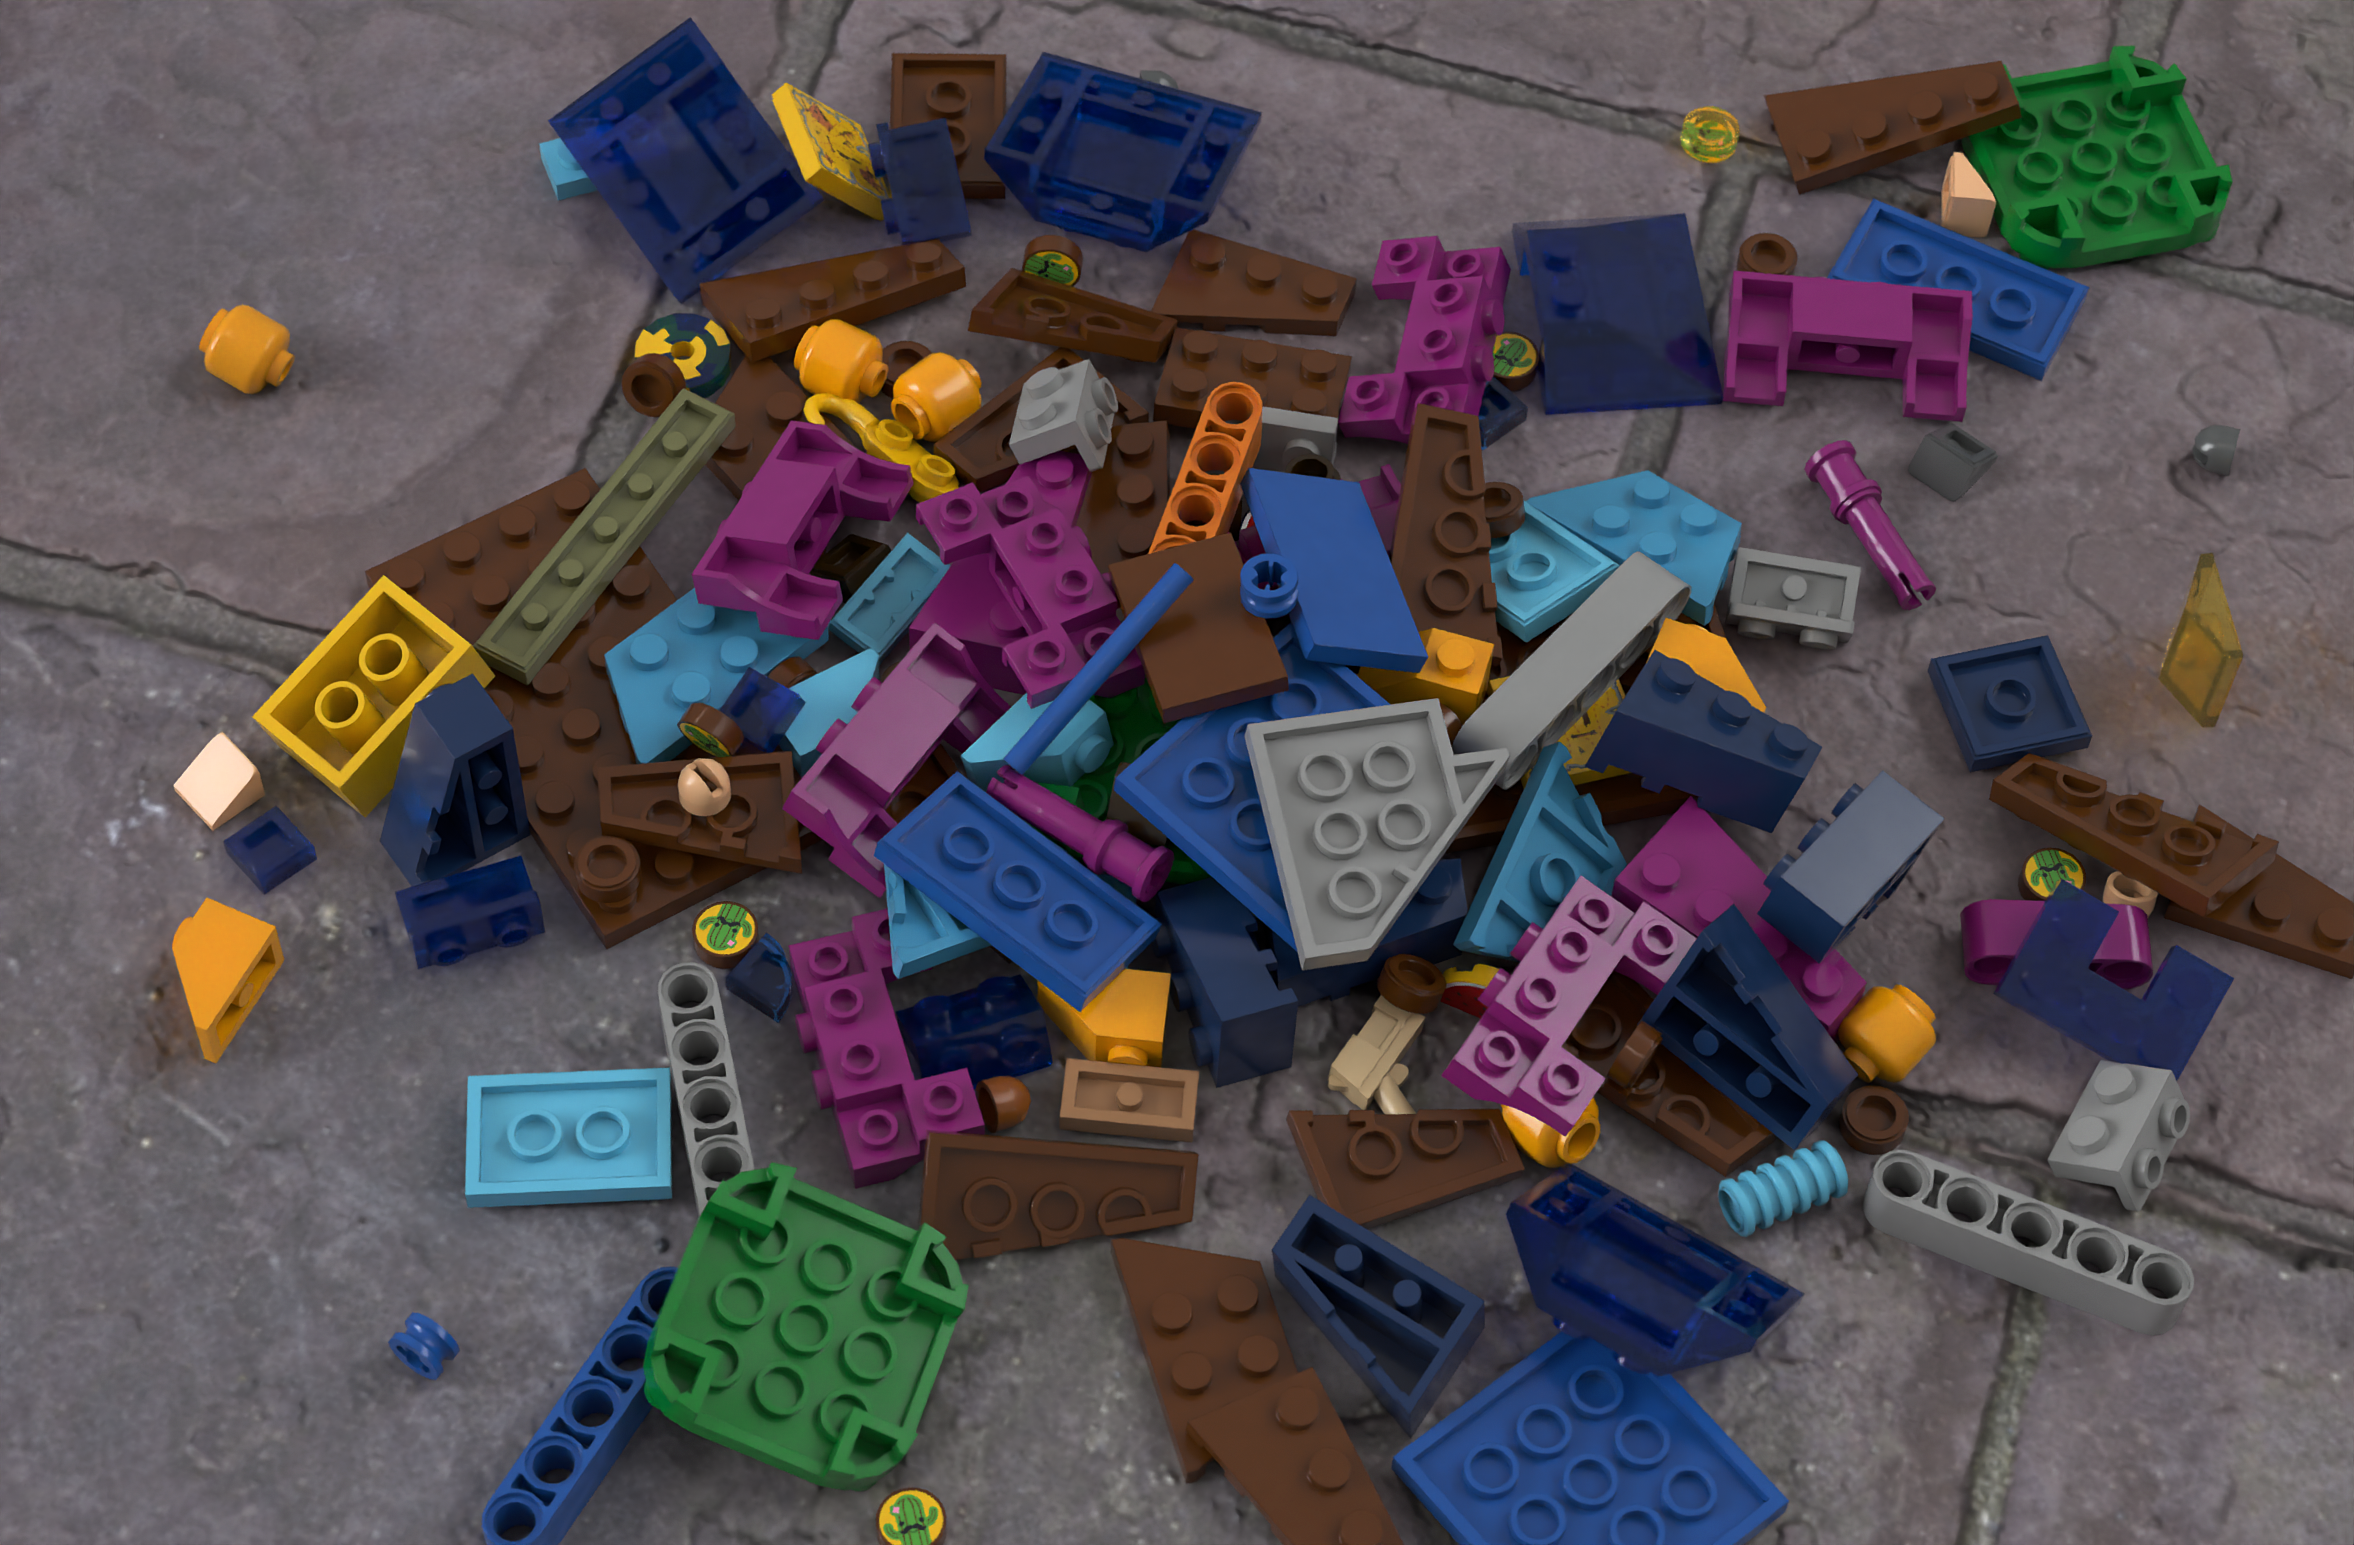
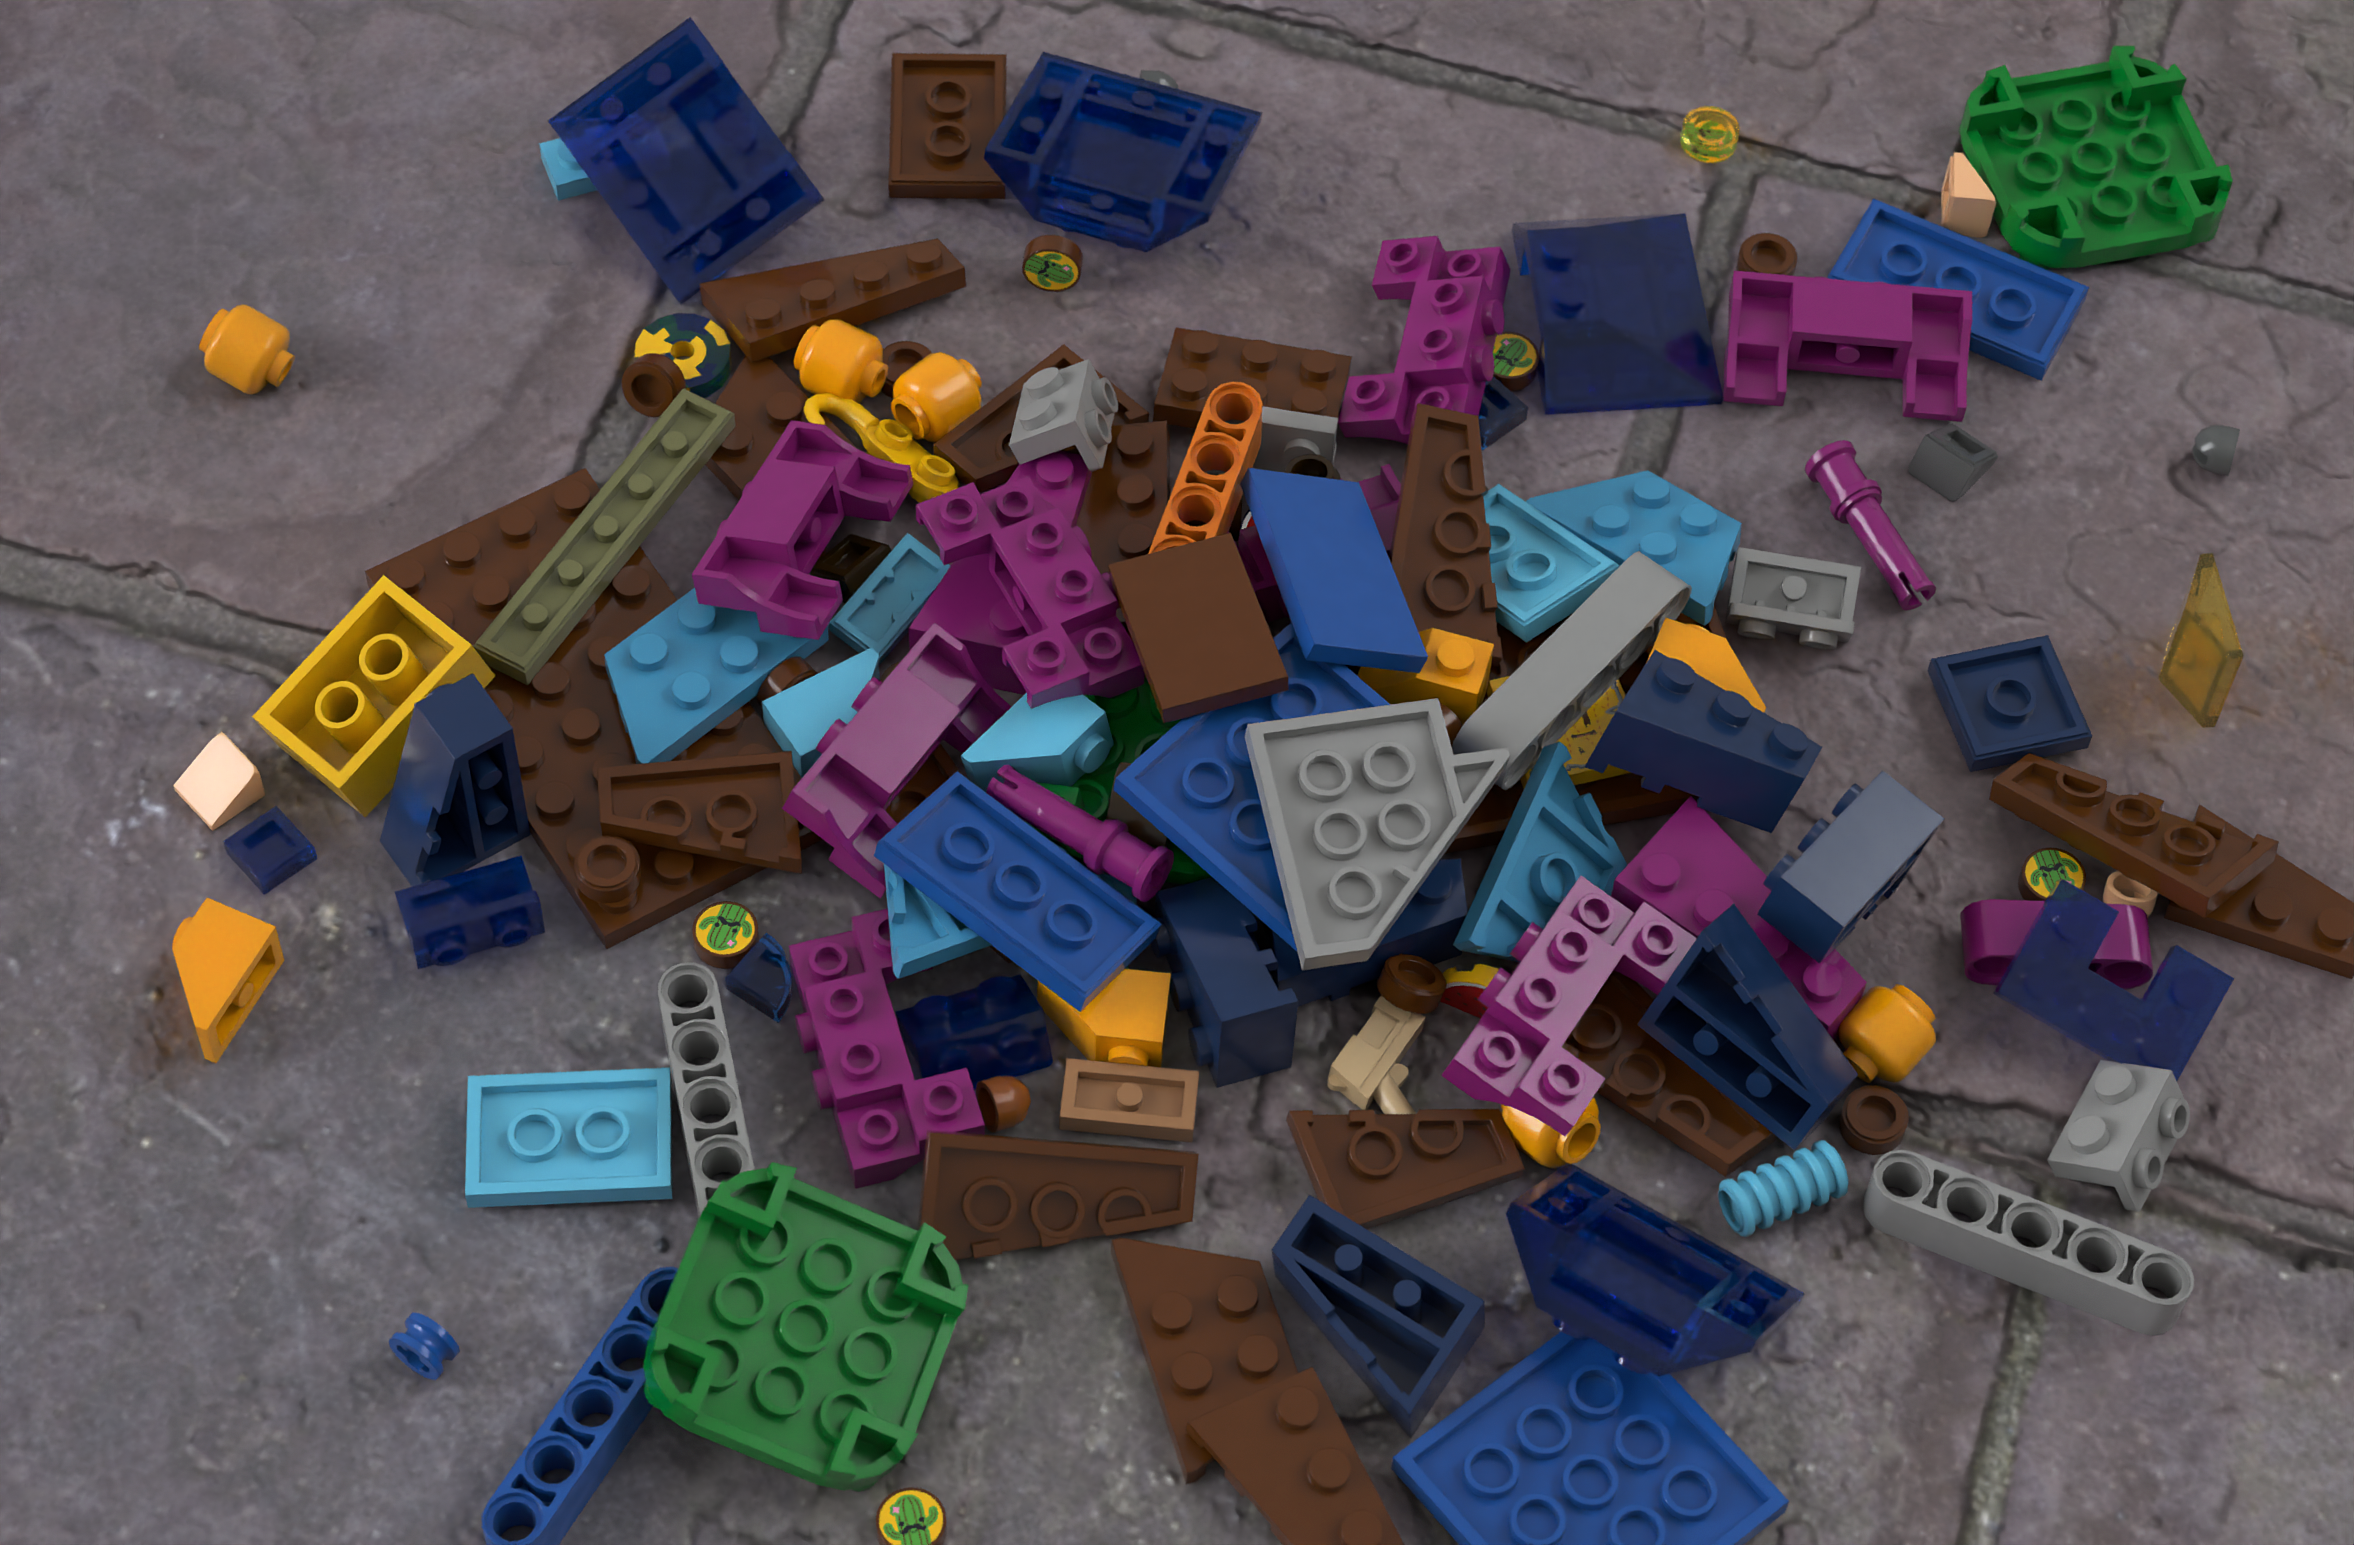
reddish brown tile [677,703,744,757] -> none
light nougat hinge [678,758,731,816] -> none
clear blue tile [719,667,806,753] -> none
yellow tile [772,82,896,221] -> none
clear blue bracket [867,118,972,245] -> none
reddish brown wing [968,268,1178,363] -> none
blue bar [1003,563,1194,776] -> none
reddish brown wing [1151,228,1357,336] -> none
blue bush [1240,553,1298,619] -> none
reddish brown tile [1483,482,1525,538] -> none
reddish brown tile [1606,1021,1663,1089] -> none
reddish brown wing [1764,61,2022,195] -> none

